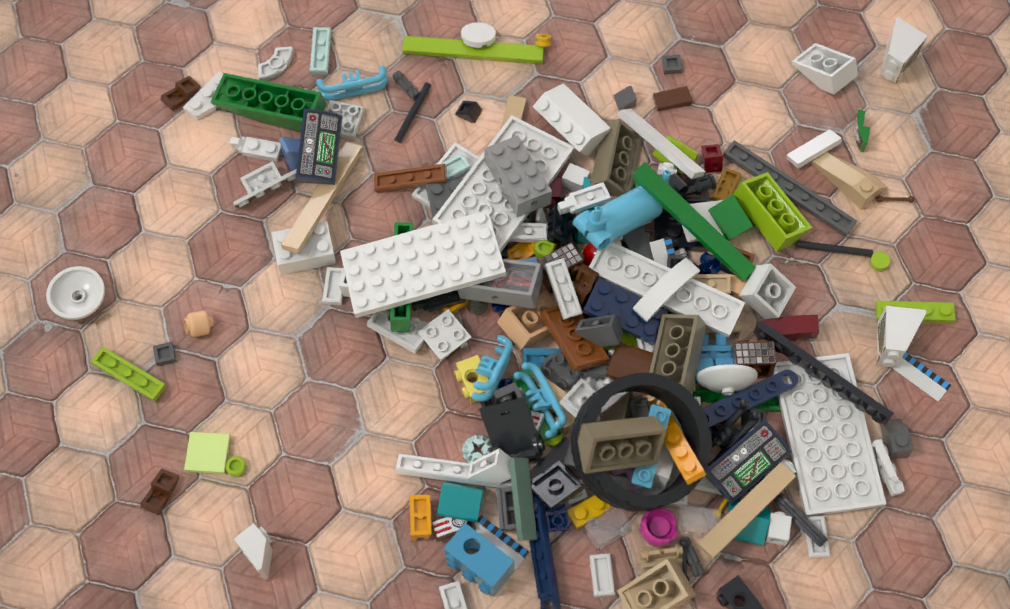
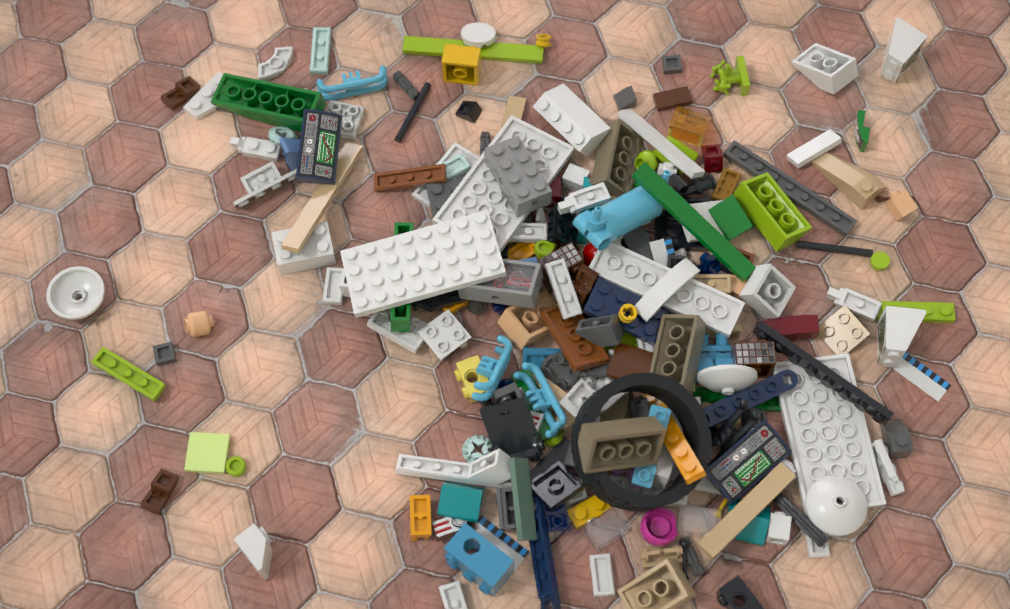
none -> light aqua gear [268,127,297,145]
none -> yellow brick [442,44,481,86]
none -> dark grey axle [480,131,490,156]
none -> yellow bush [618,304,637,323]
none -> lime animal [634,150,659,170]
none -> clear yellow slope [667,106,712,147]
none -> lime piece [710,55,750,96]
none -> white dish [805,475,868,536]
none -> tan hinge [819,305,870,355]
none -> white hinge [826,287,882,322]
none -> light nougat brick [885,189,918,221]

